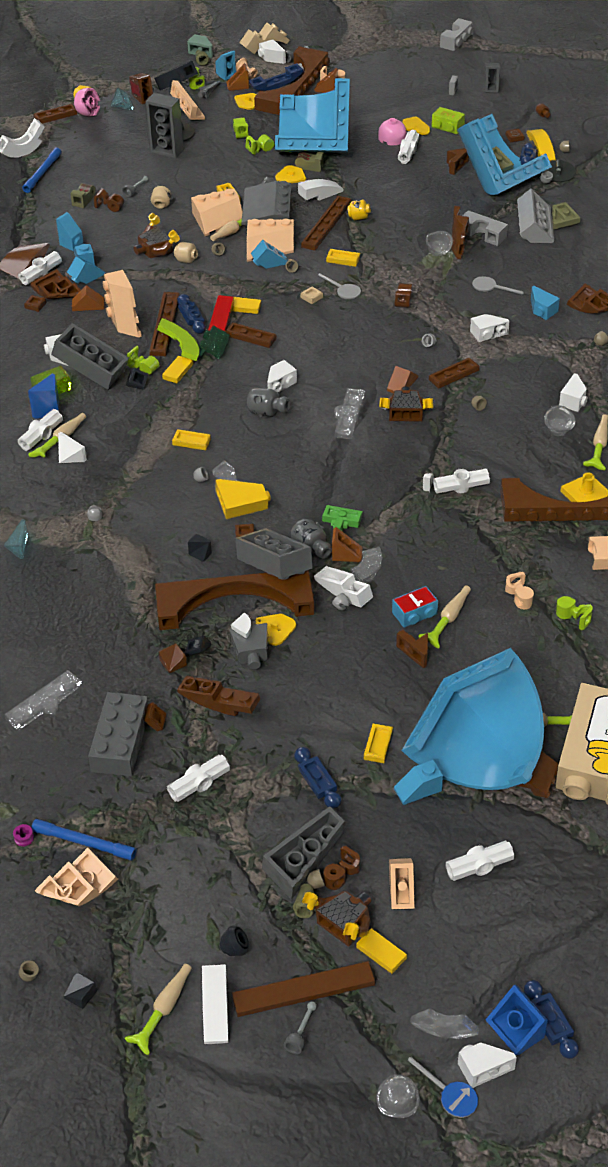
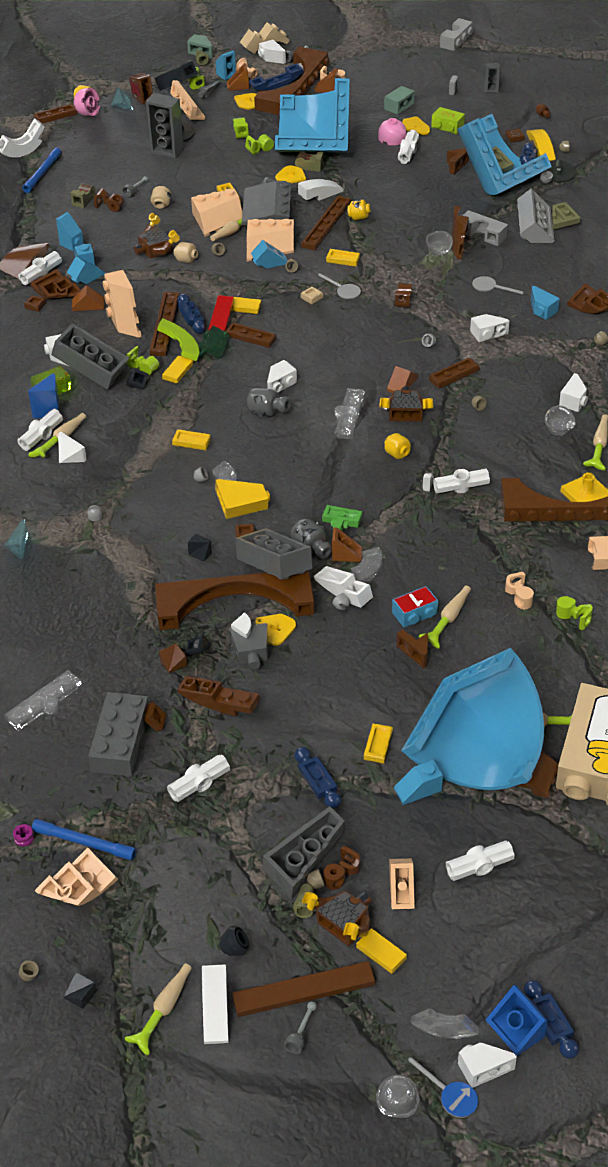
none -> sand green brick [384,86,415,115]
none -> yellow head [385,433,411,459]

